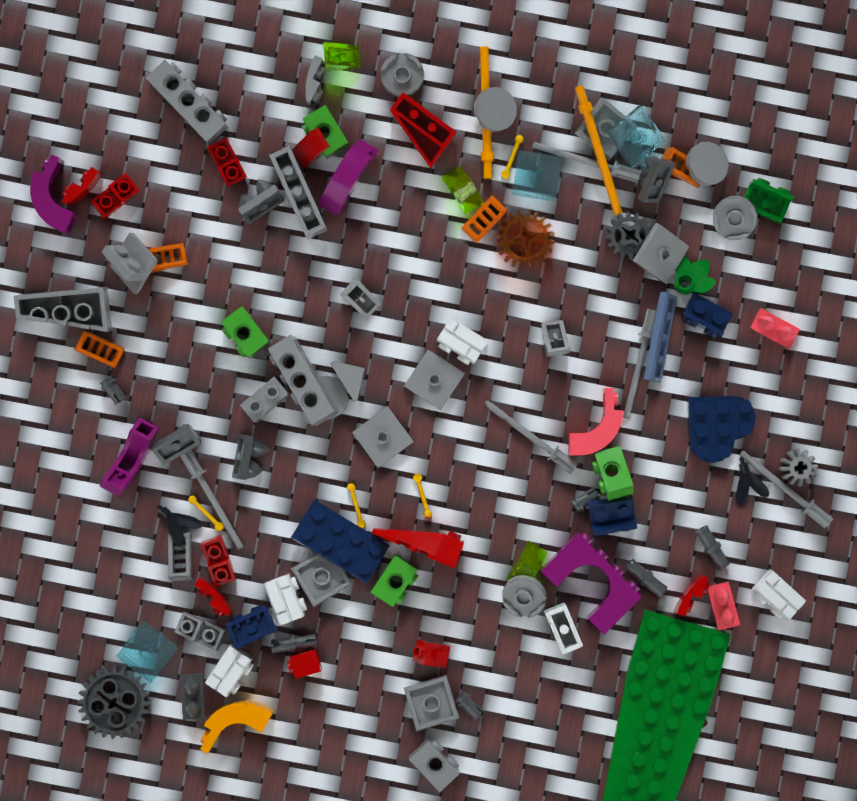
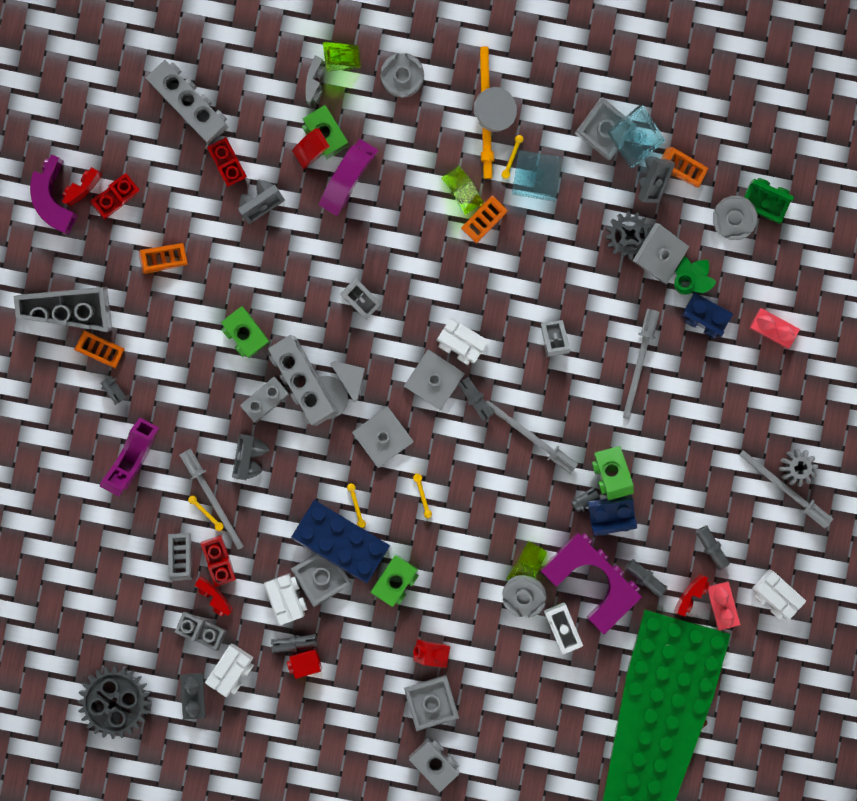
light grey bracket [102,233,157,294] -> none
clear light blue plate [116,620,179,683] -> none
dark grey tile [151,424,201,465] -> none
black piece [157,505,202,547] -> none
light orange arch [200,700,274,754] -> none
dark blue bracket [225,605,278,650] -> none
light grey brick [269,146,328,239] -> none
red wedge [372,528,464,569] -> none
red wedge [390,92,458,169] -> none
dark grey pin [455,691,484,720] -> none
clear orange gear [495,209,555,269] -> none
light grey piece [532,142,641,183] -> none
coral arch [568,388,623,455] -> none
light orange bar [575,85,623,215] -> none
sand blue tile [644,292,677,383] -> none
light grey tile [686,142,729,186] -> none
dark blue plate [687,396,756,463] -> none
black piece [736,457,769,505] -> none
none -> dark grey pin [458,377,494,421]

